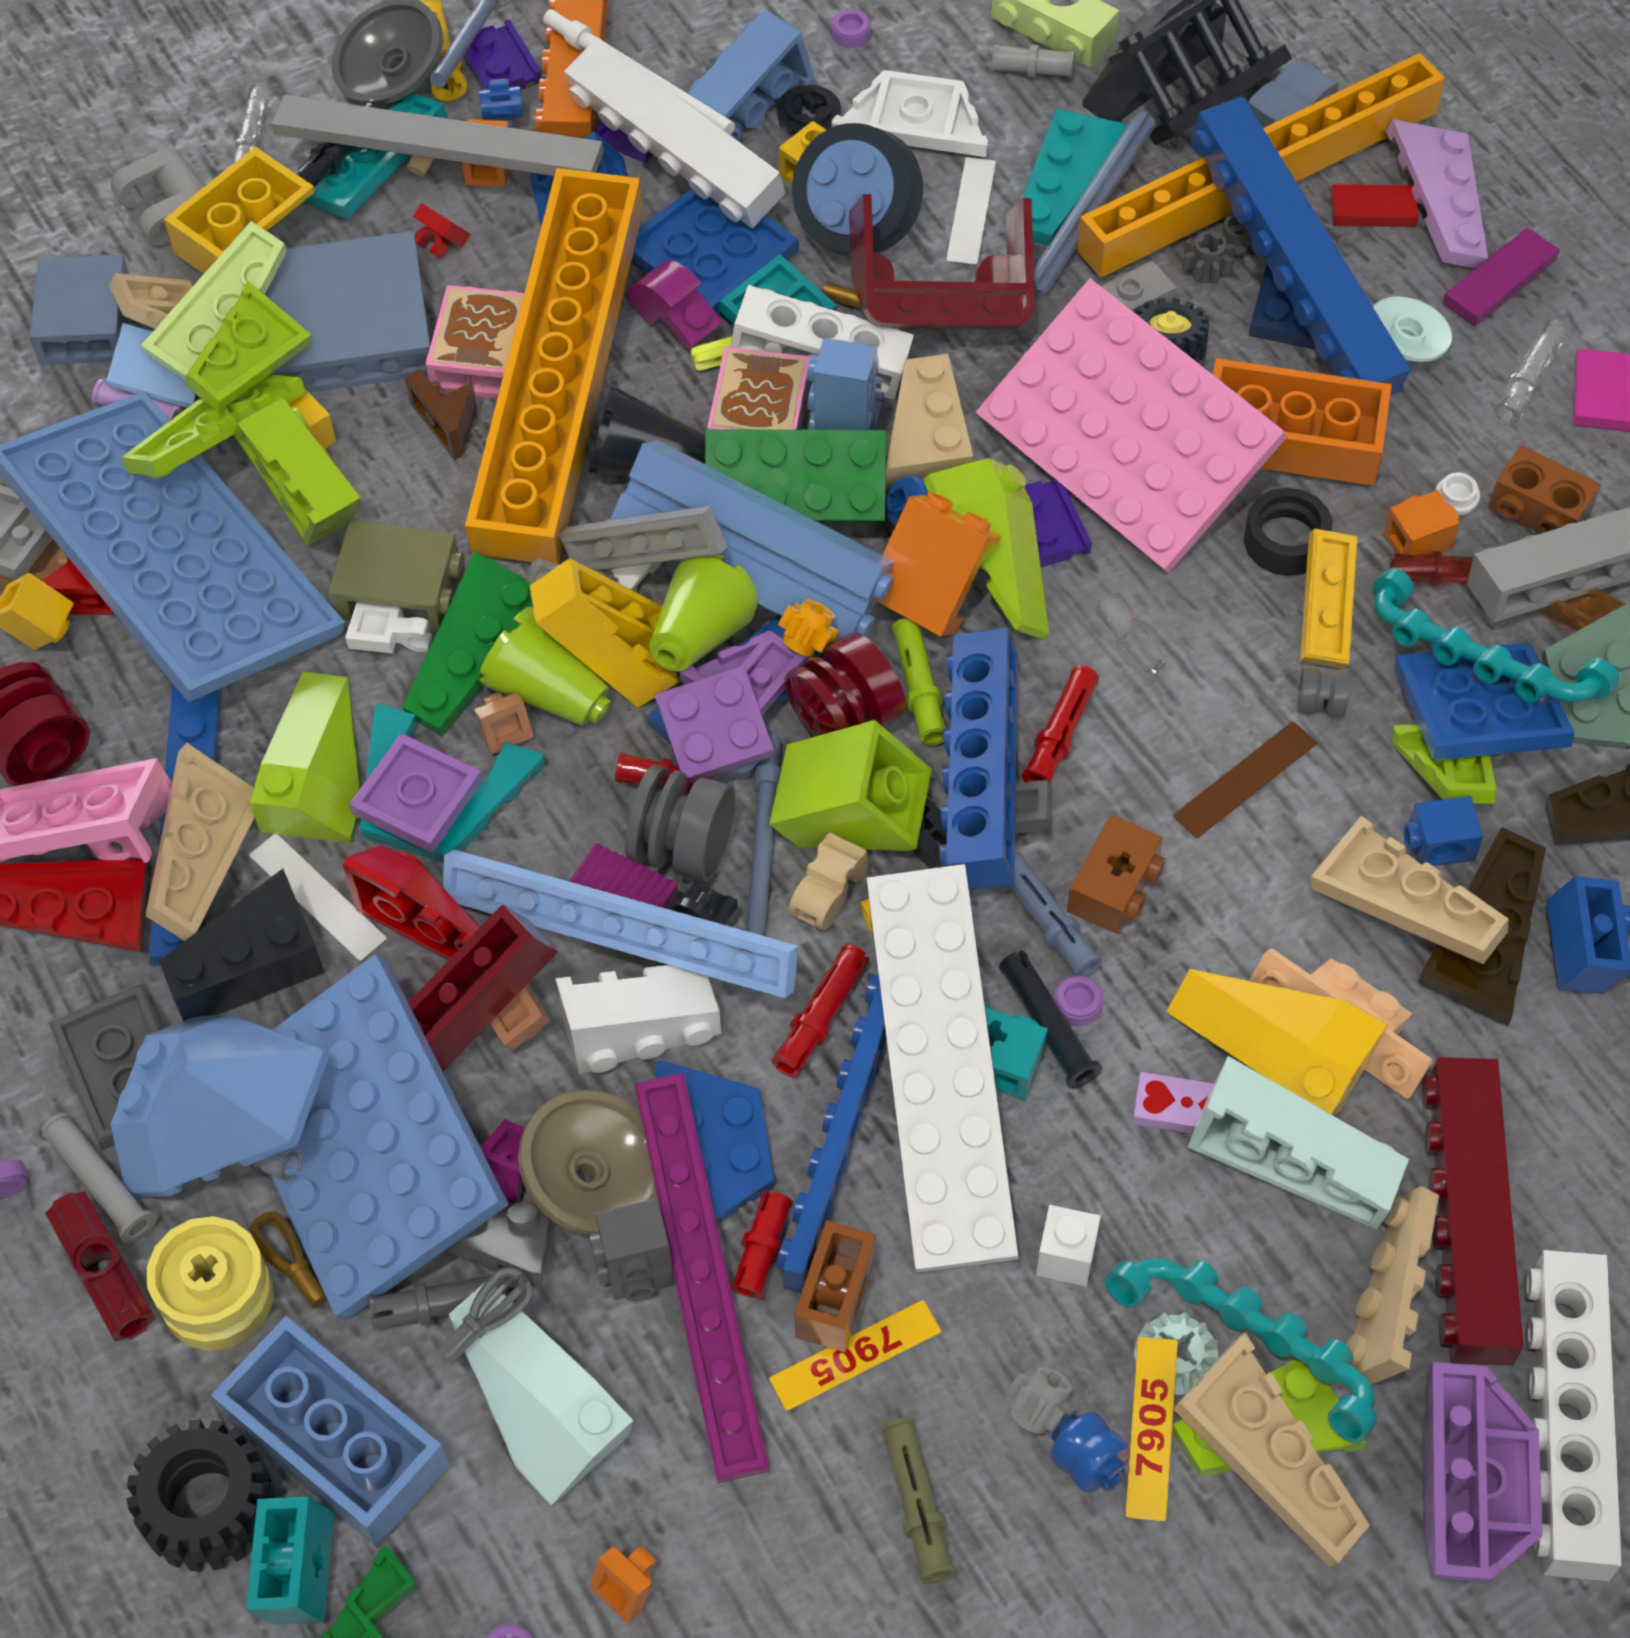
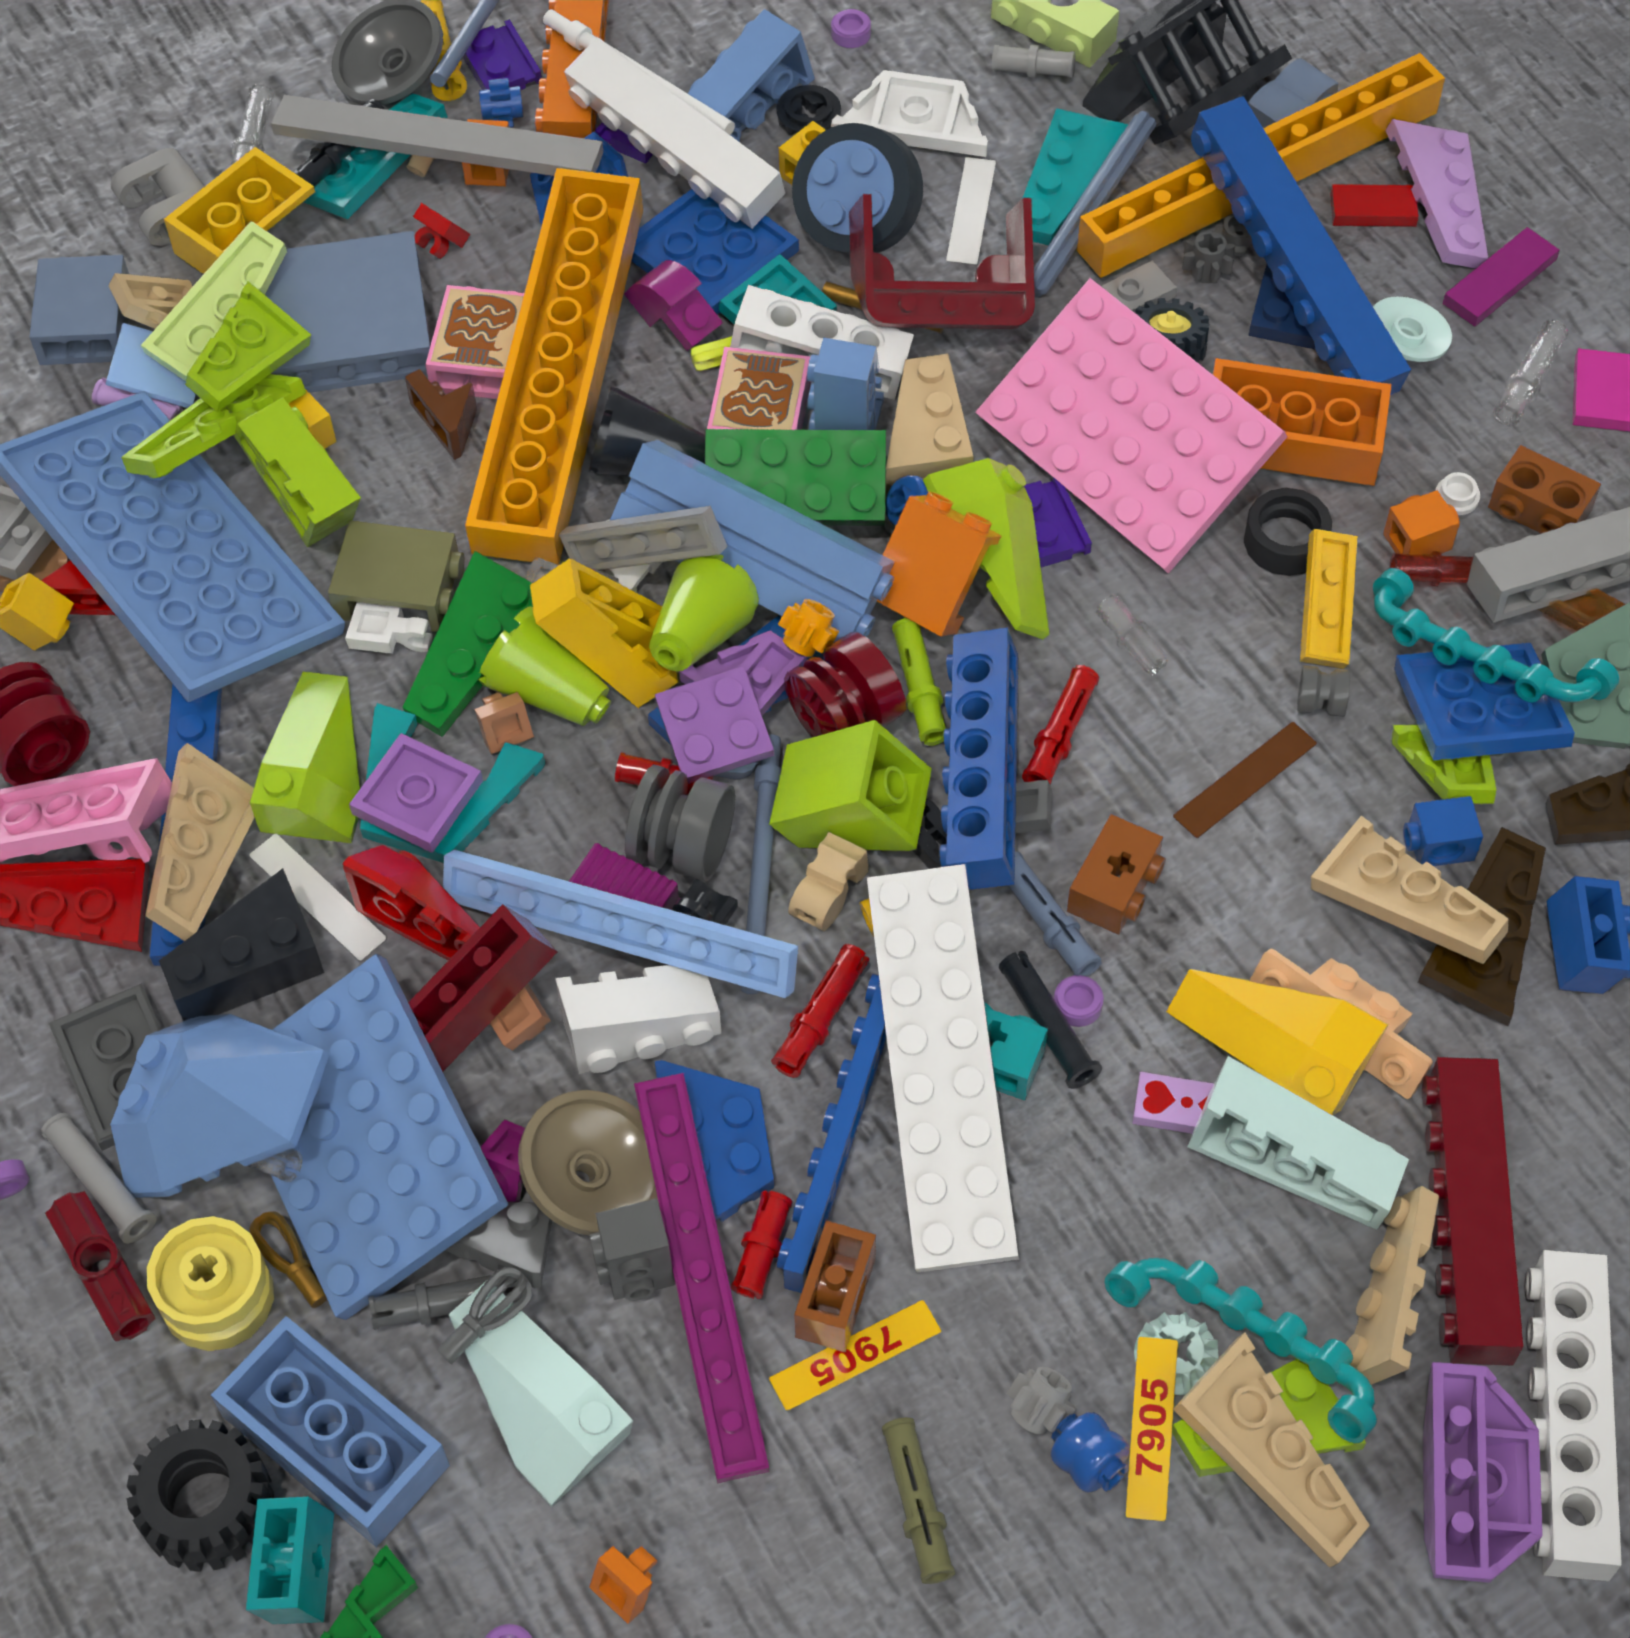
white brick [1036,1205,1100,1287] -> none

